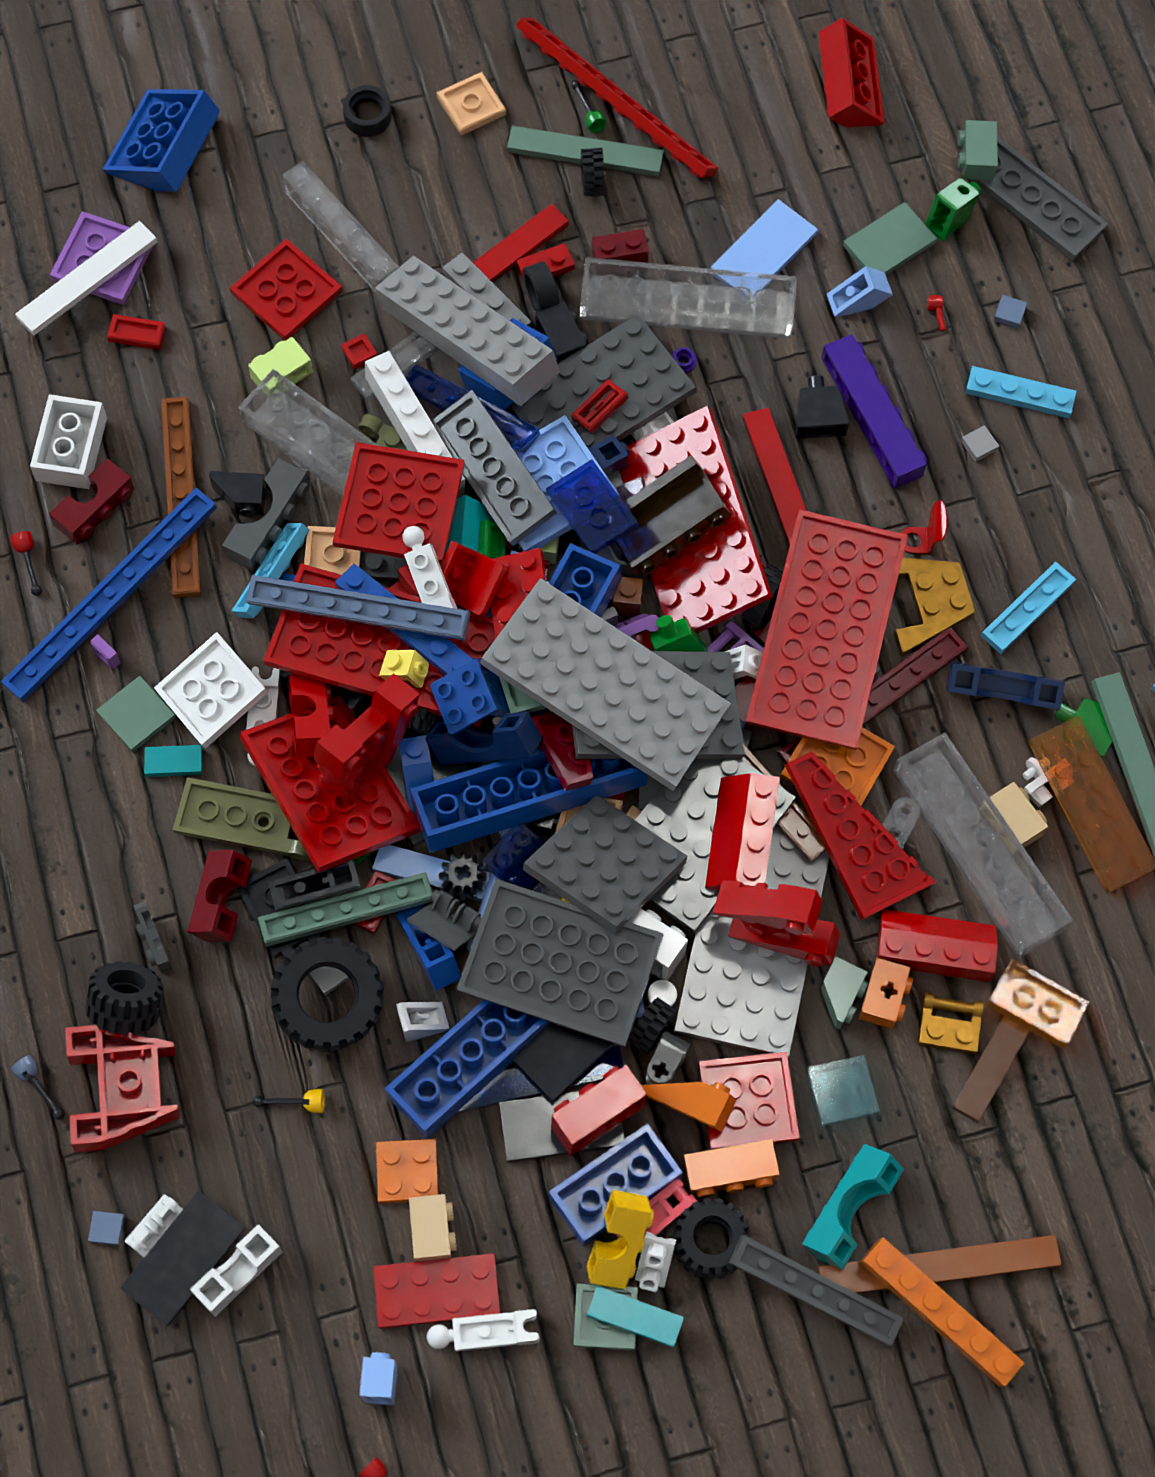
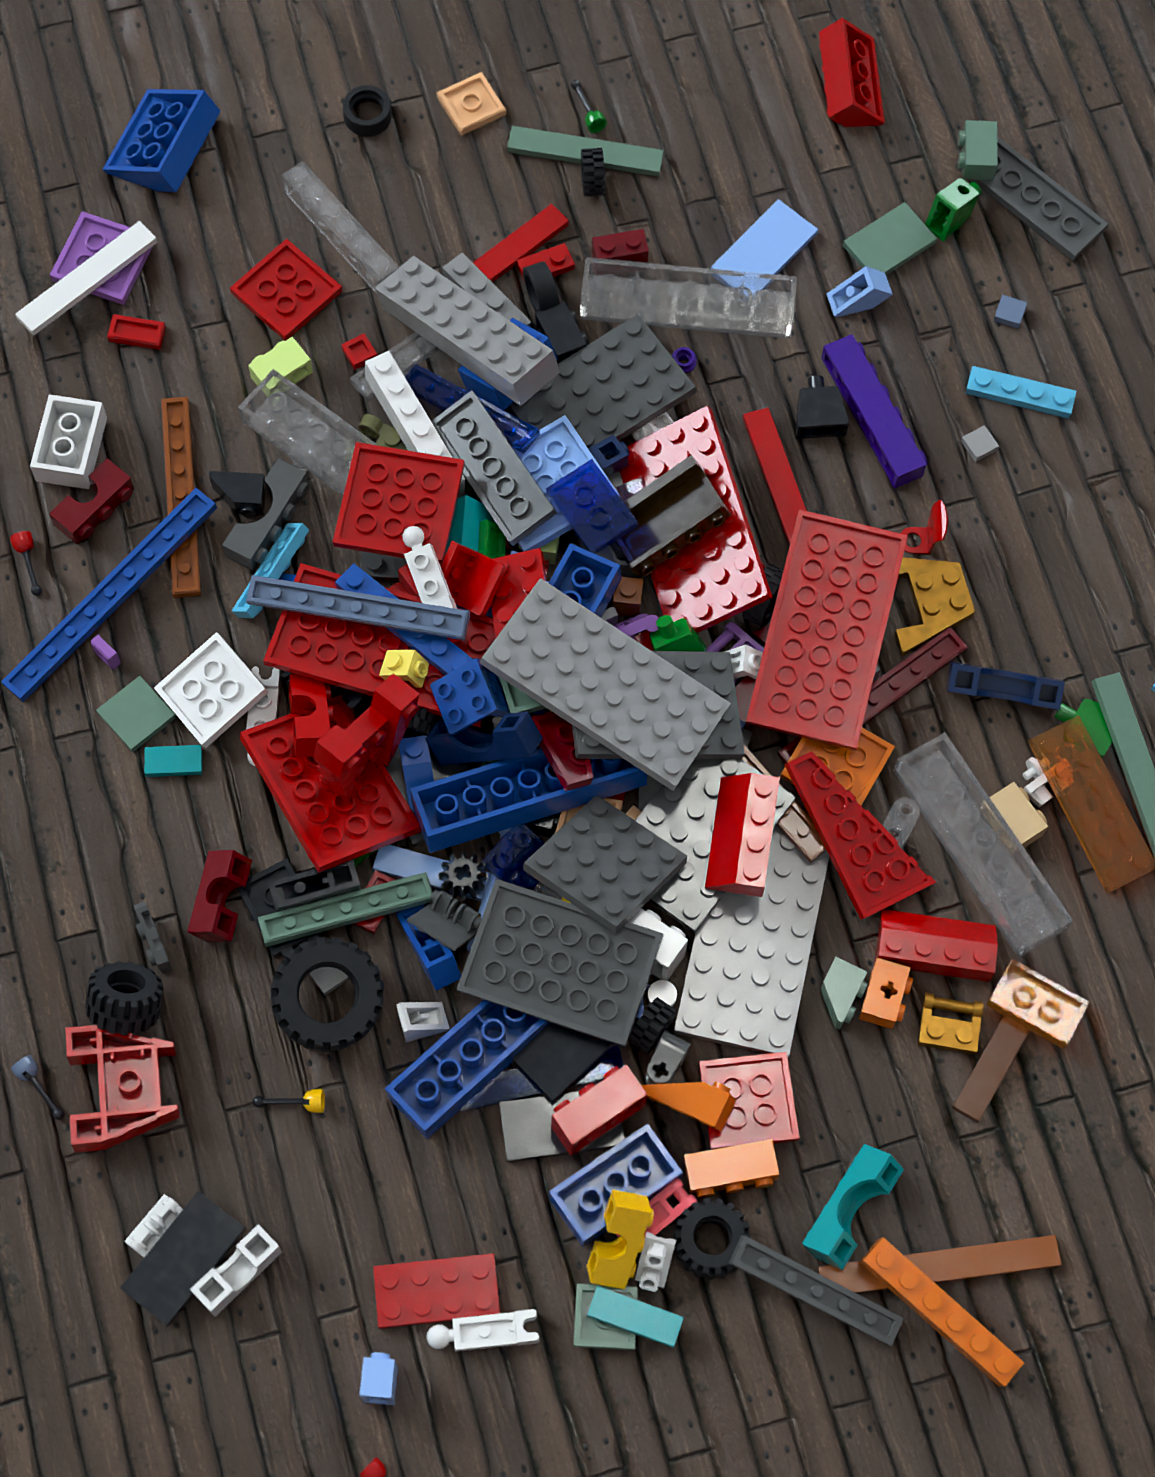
sand blue tile [88,1211,125,1246] -> none
olive hinge [173,777,310,862] -> none
light nougat plate [304,526,361,575] -> none
orange plate [376,1139,438,1204] -> none
tan brick [409,1194,456,1262] -> none
red plate [516,18,718,178] -> none
red tile [571,379,629,434] -> none
red wedge [713,880,840,967] -> none
clear light blue plate [806,1055,880,1127] -> none
red hand [927,295,946,332] -> none
medium azure plate [981,562,1076,654] -> none

